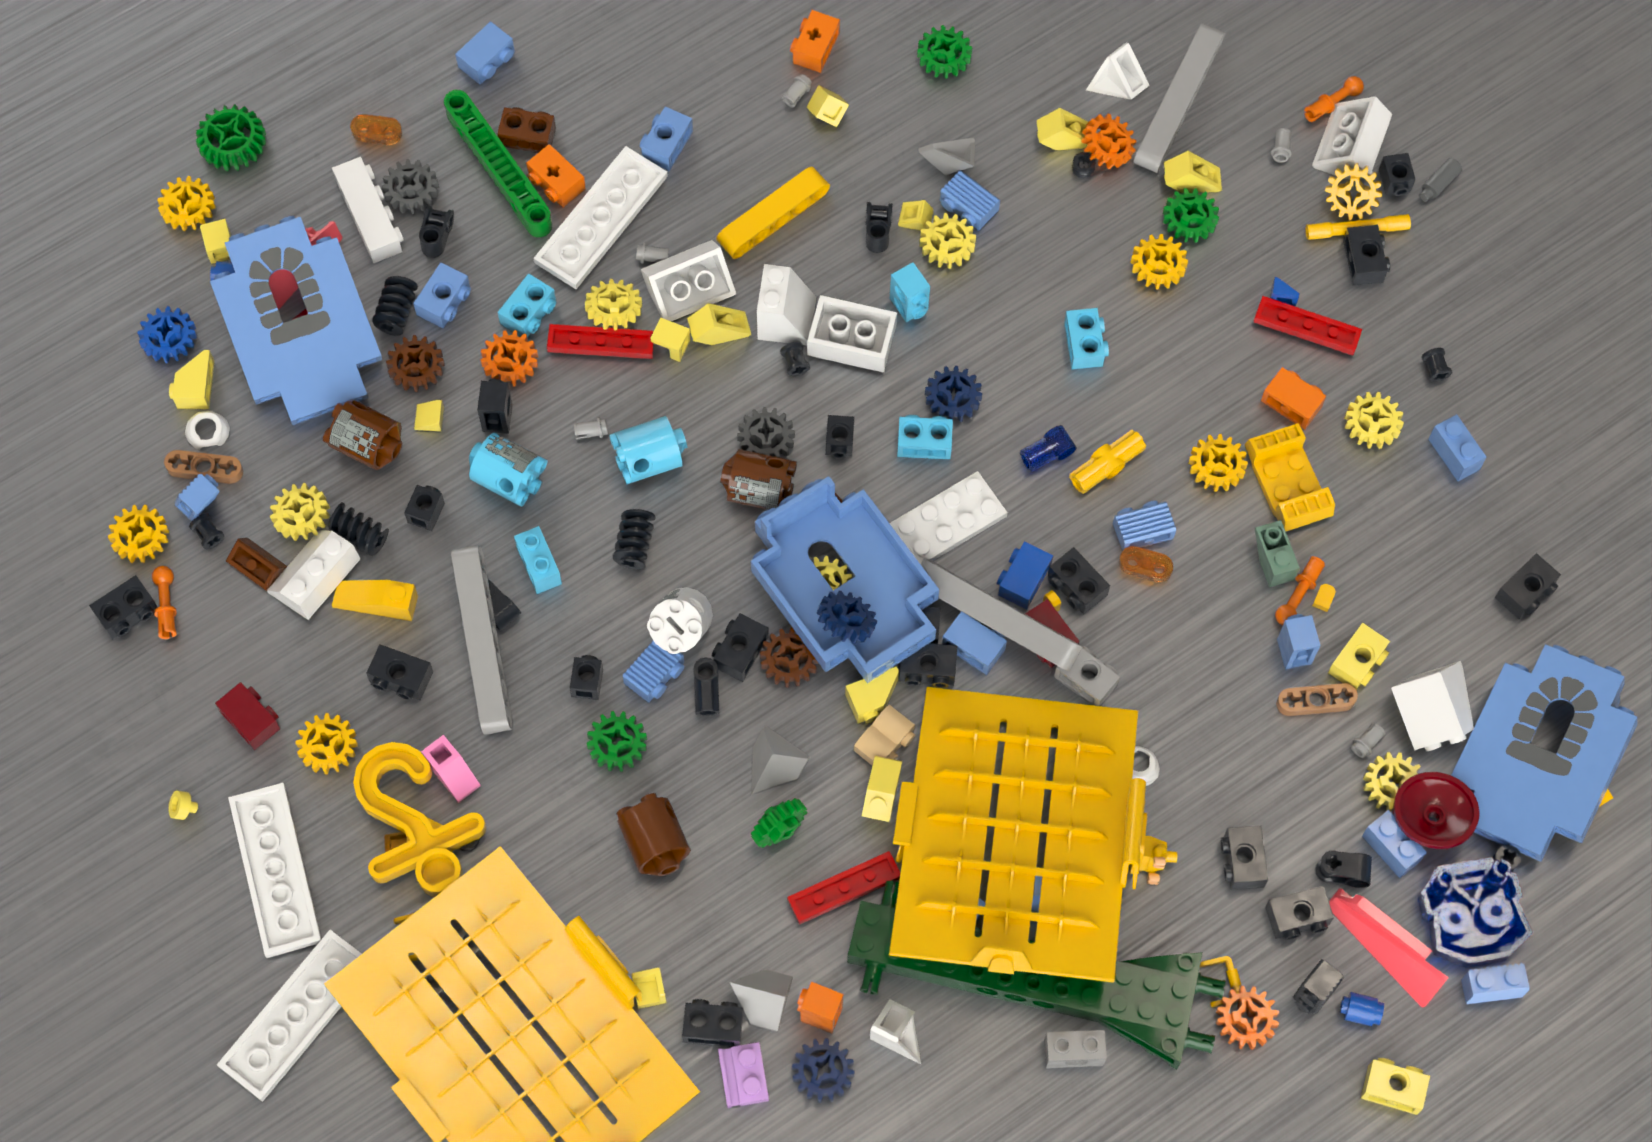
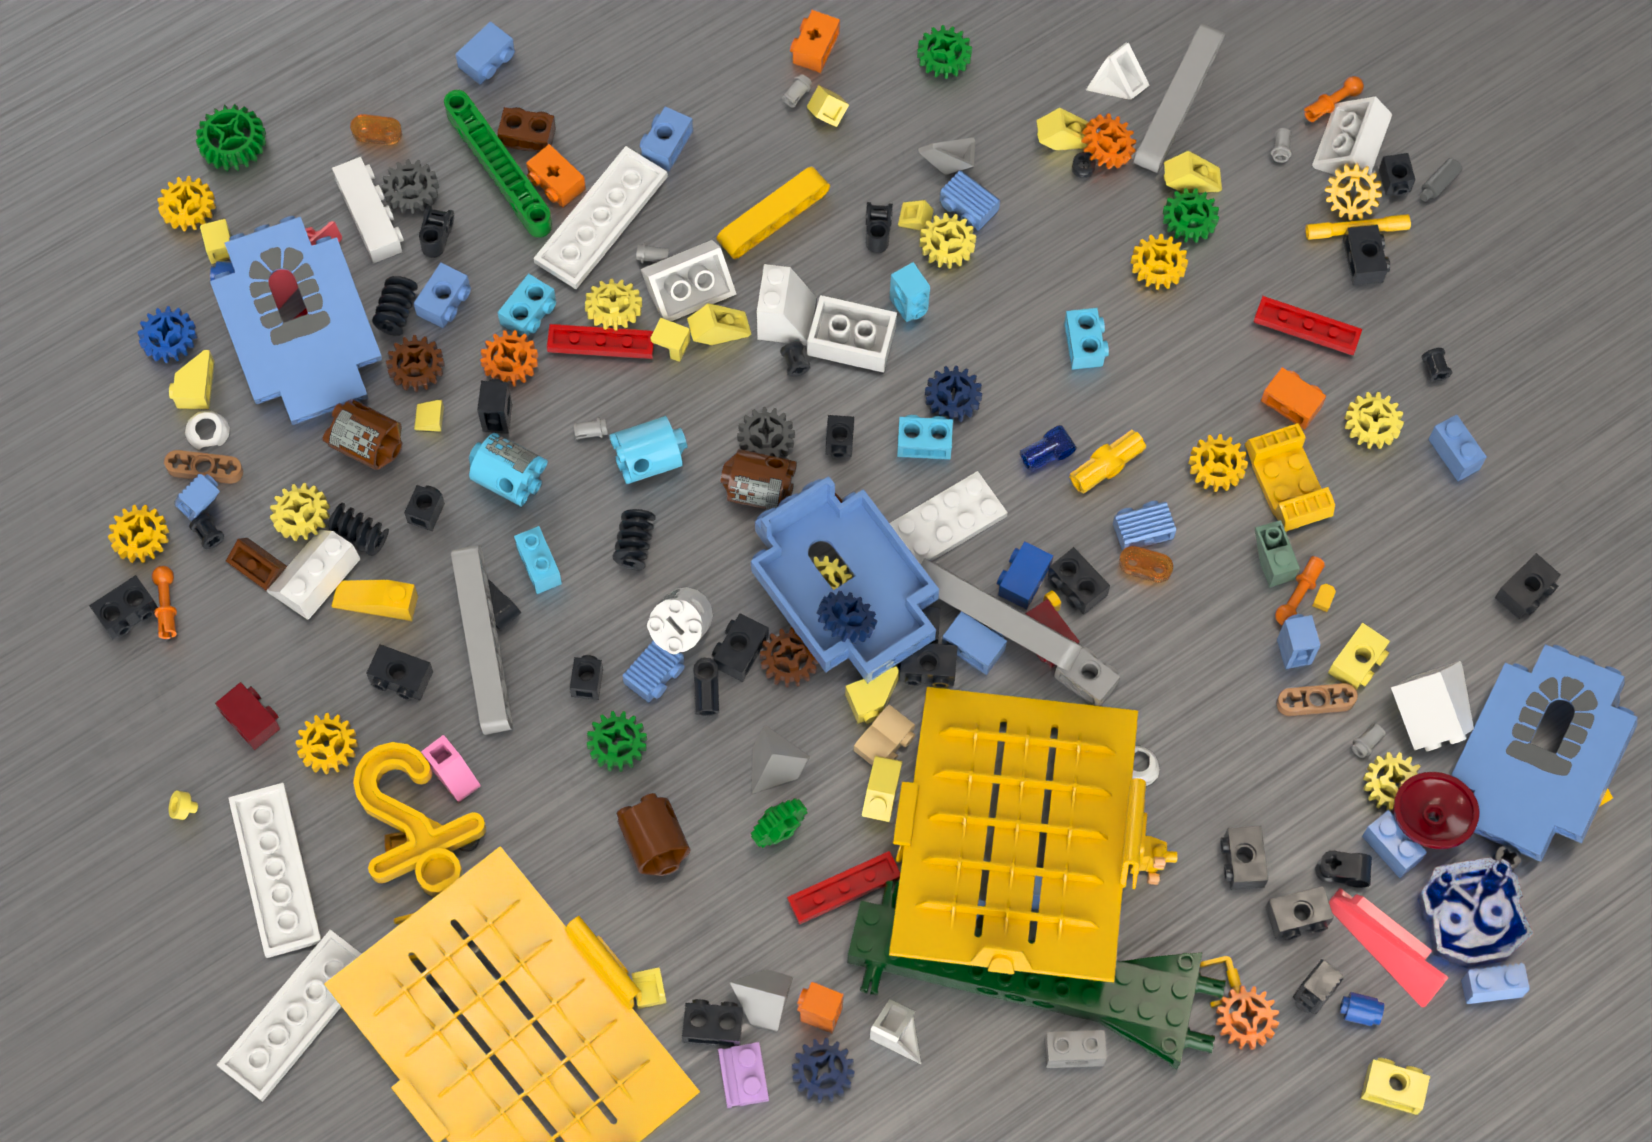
blue slope [1270,277,1299,307] -> none

